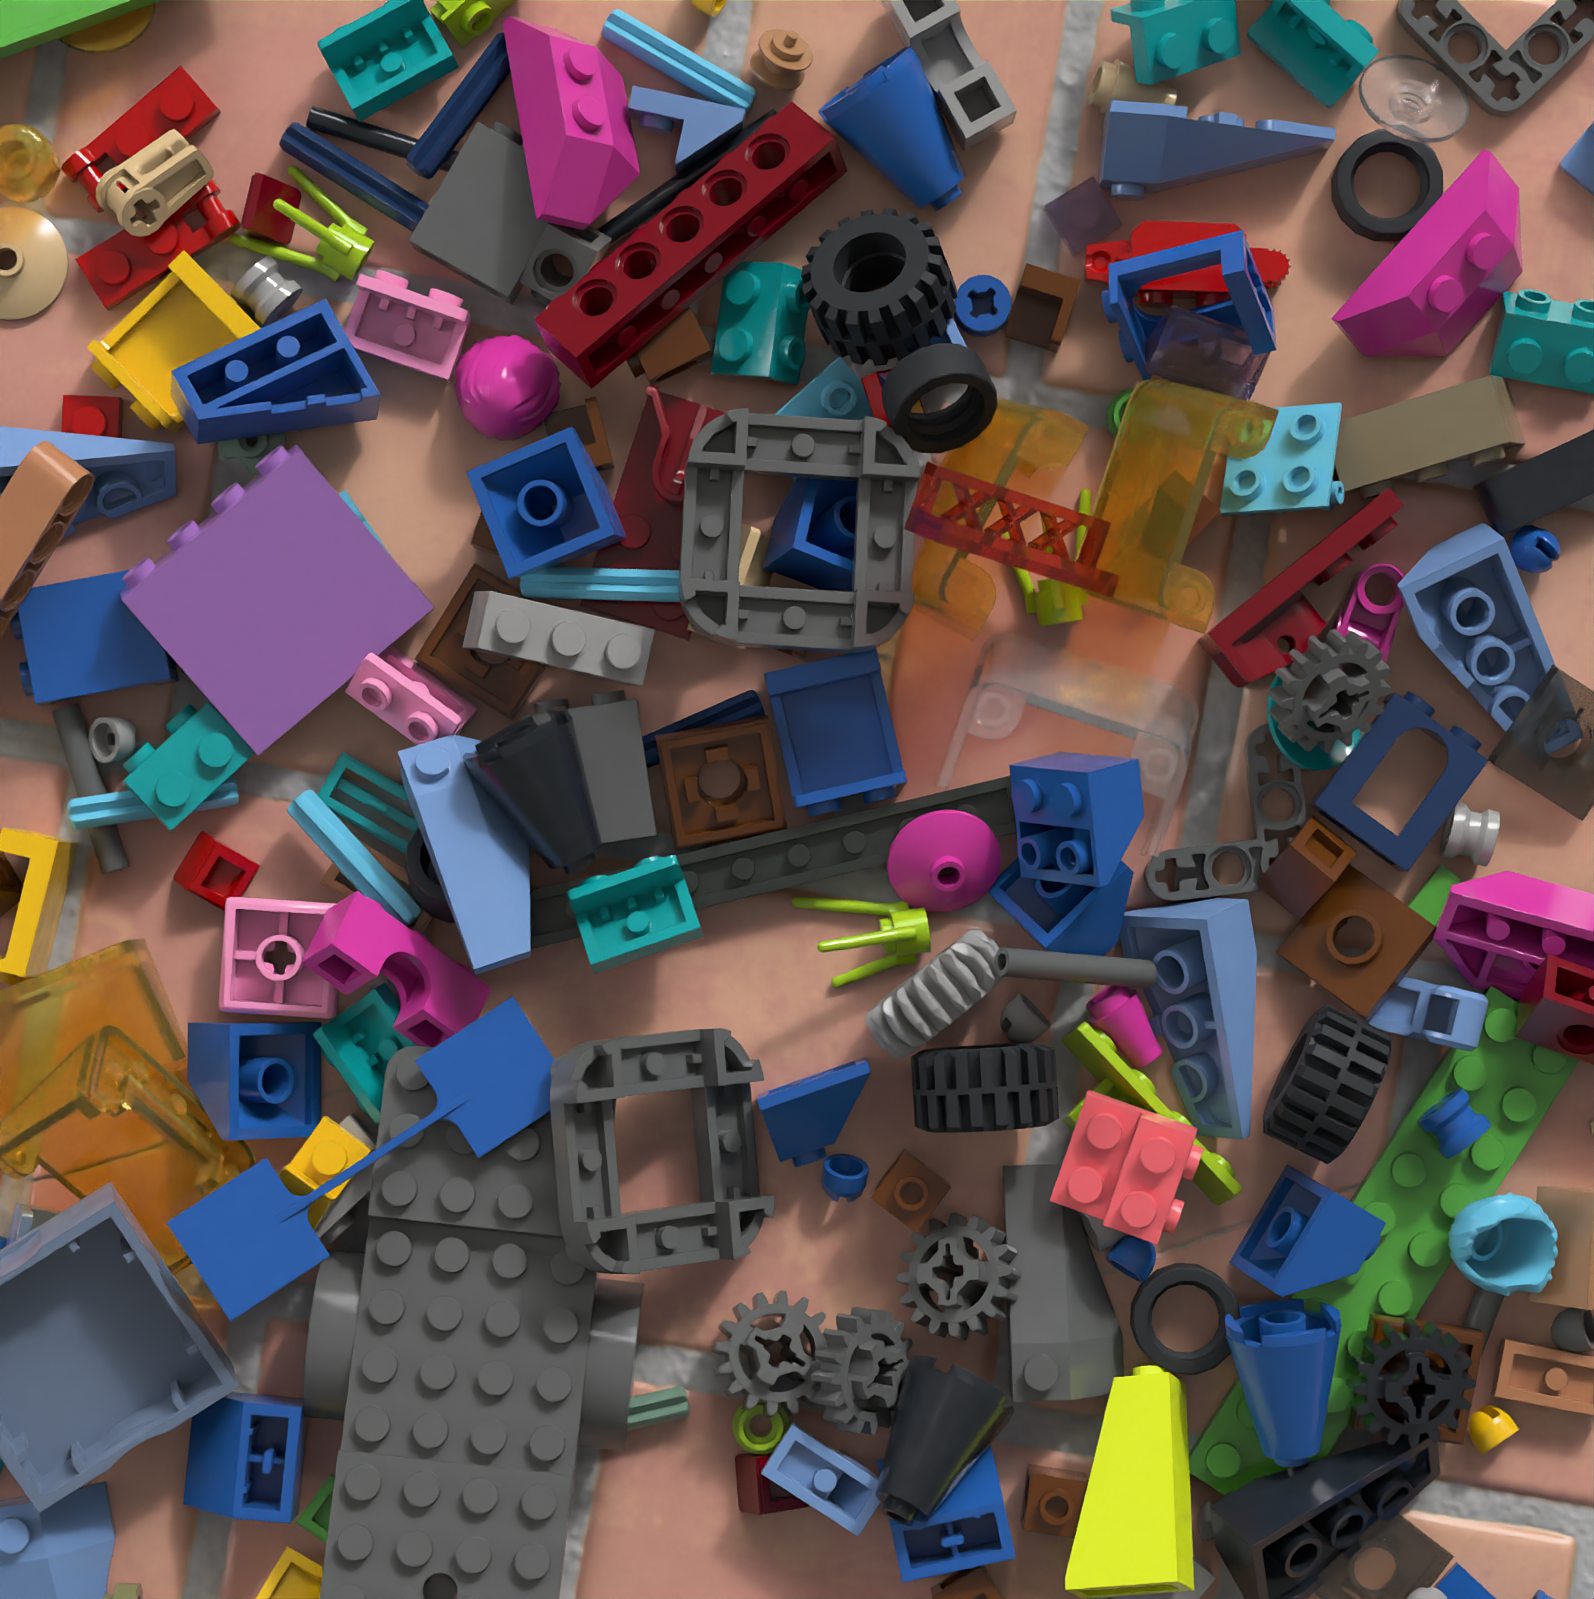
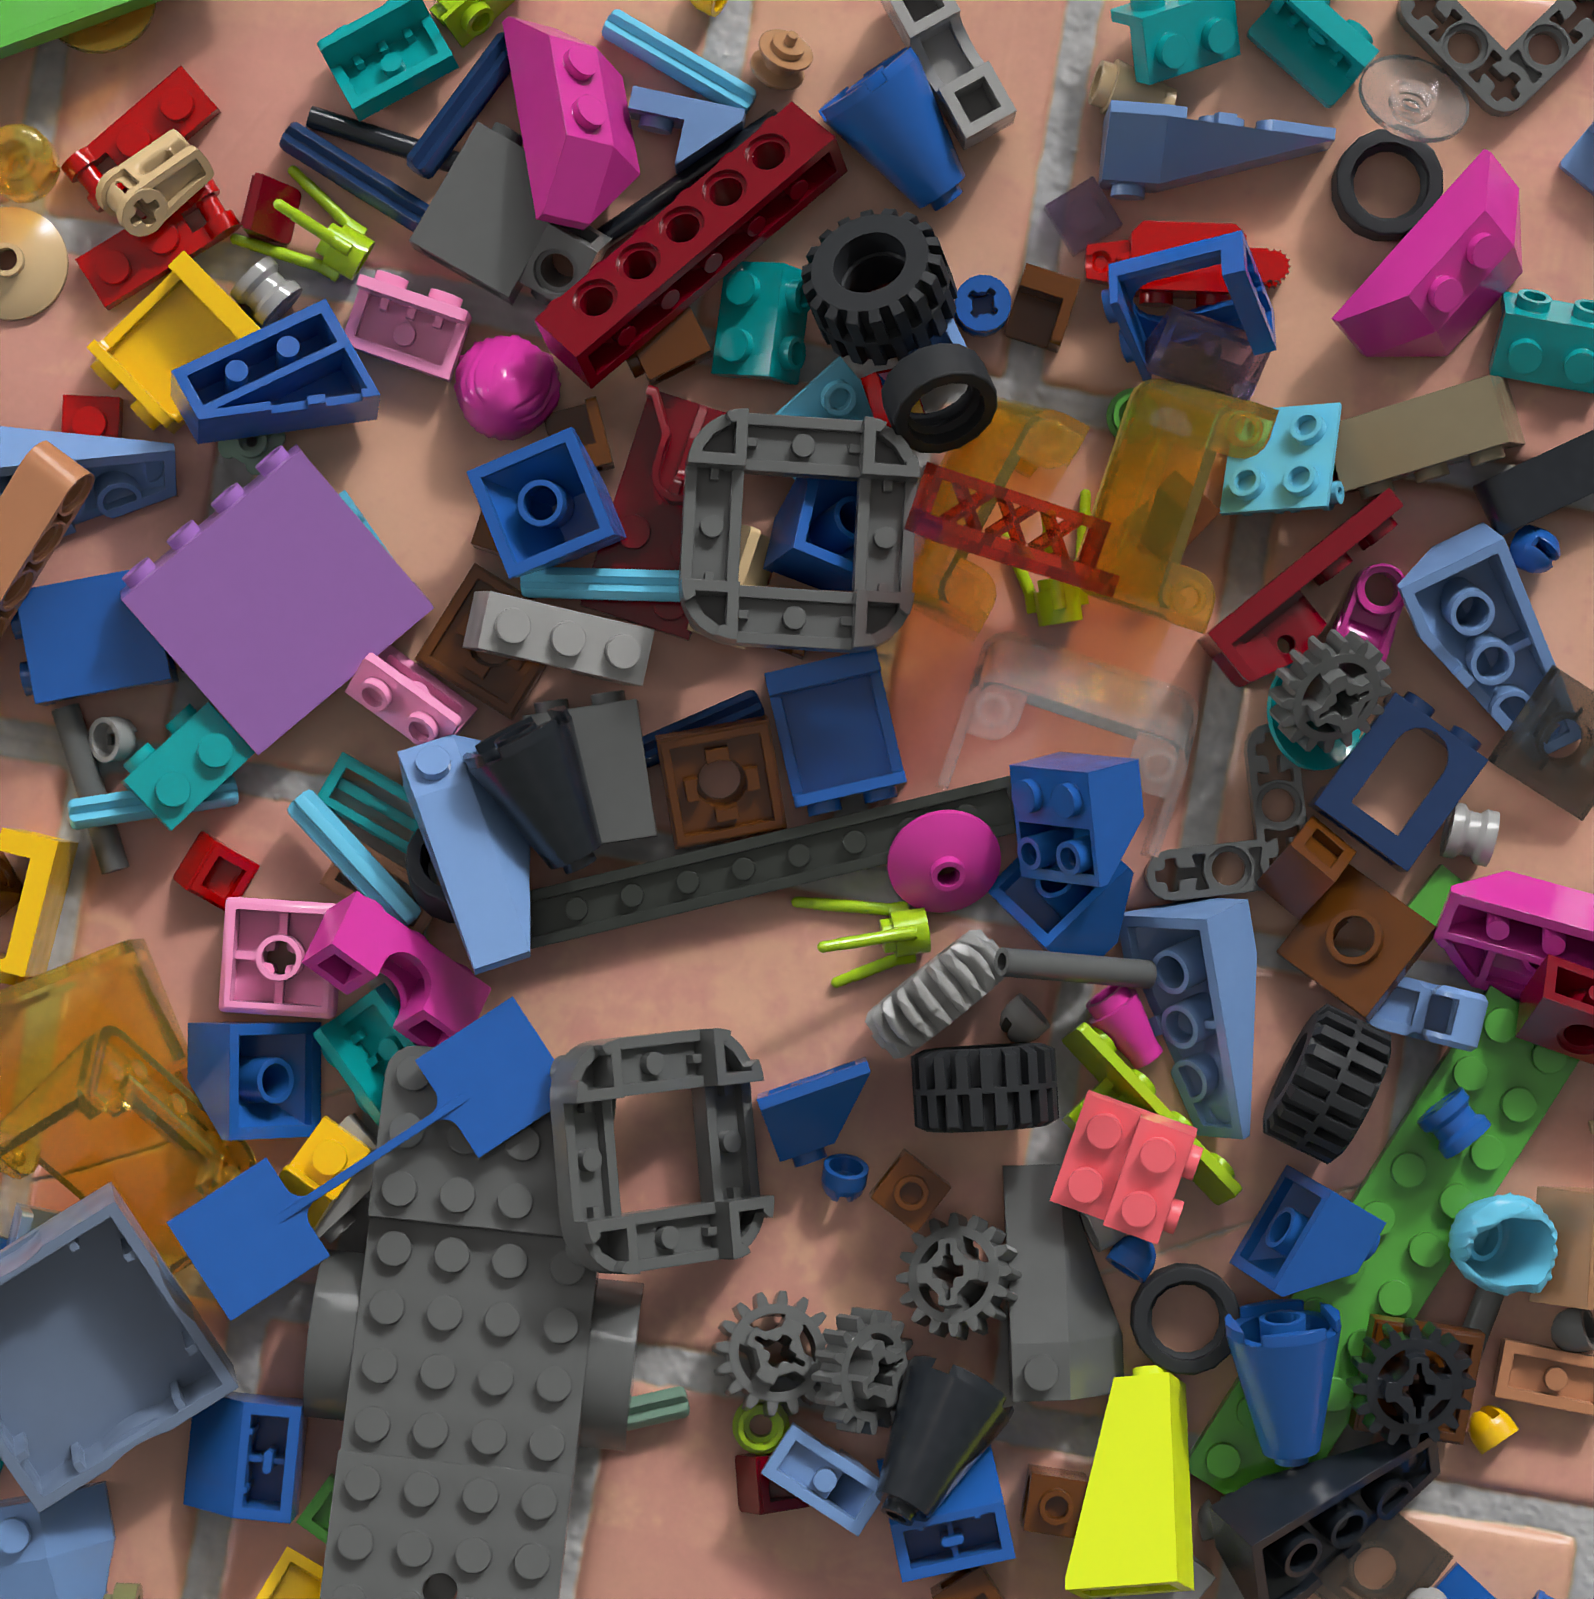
teal bracket [566,855,704,974] -> none

